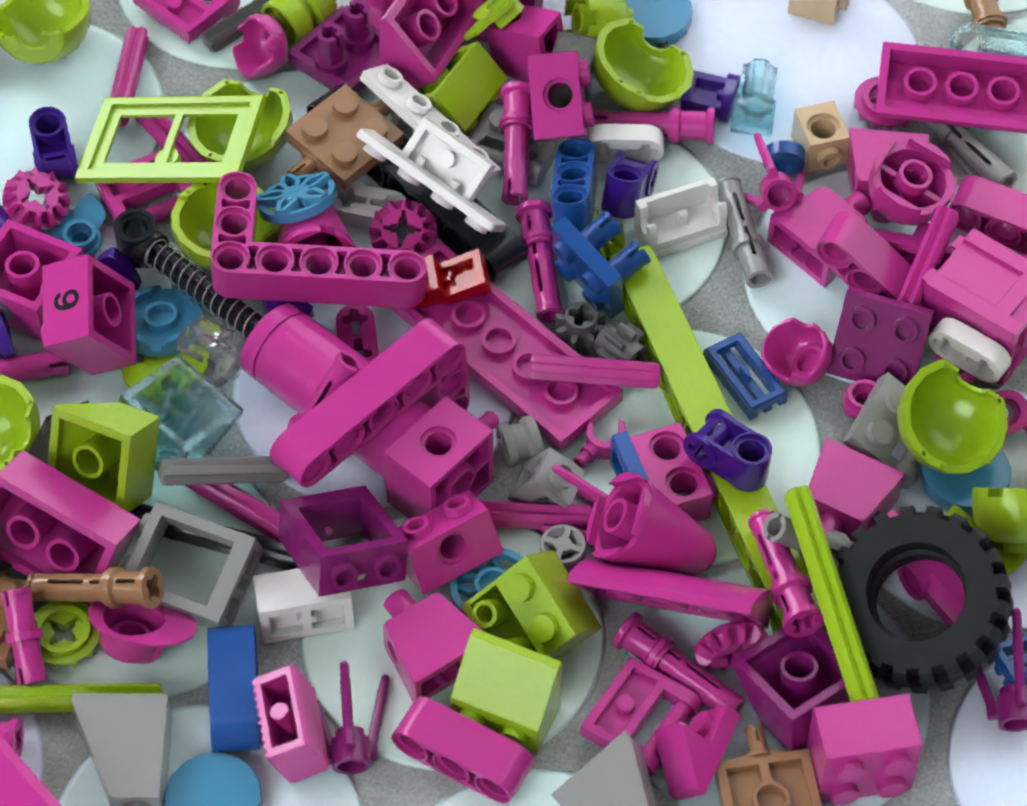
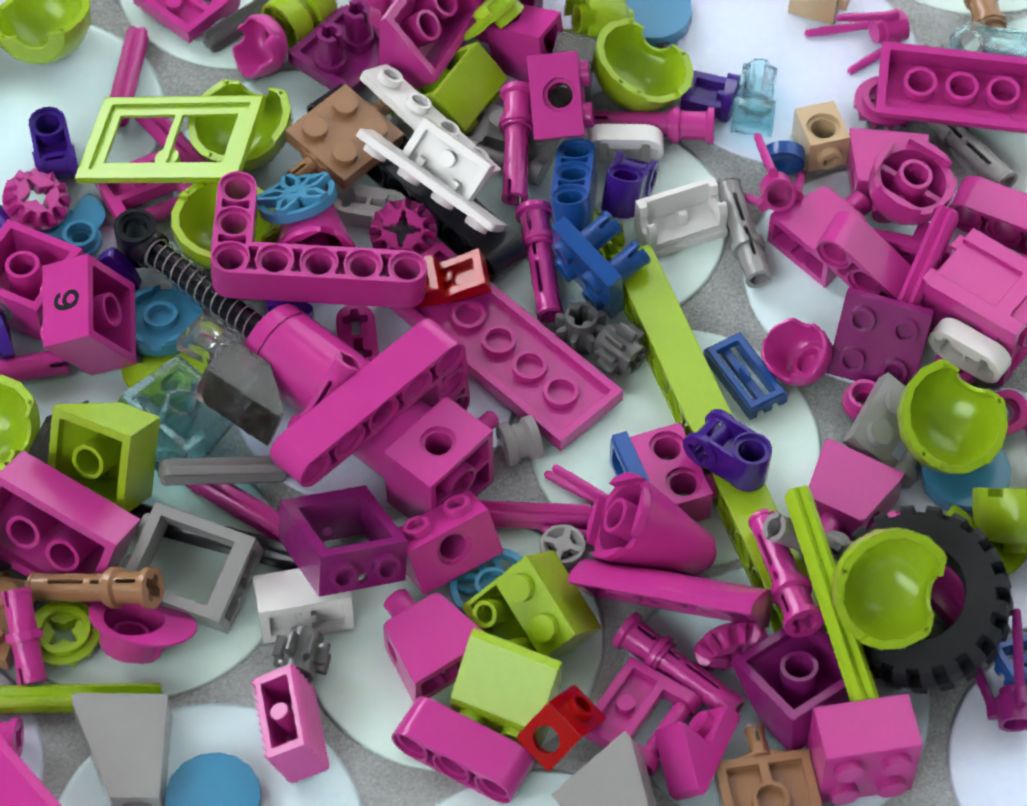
blue beam [207,624,261,753] -> none
magenta plant [317,661,390,774] -> none
light grey bracket [507,447,585,508] -> none
dark pink axle [529,353,661,389] -> none
dark pink piece [573,419,626,469] -> none
none -> clear smoke slope [194,339,284,446]
none -> dark grey gear [272,626,332,683]
none -> red bracket [517,685,606,771]
none -> dark pink plant [804,8,910,74]
none -> lime cylinder [831,527,947,650]

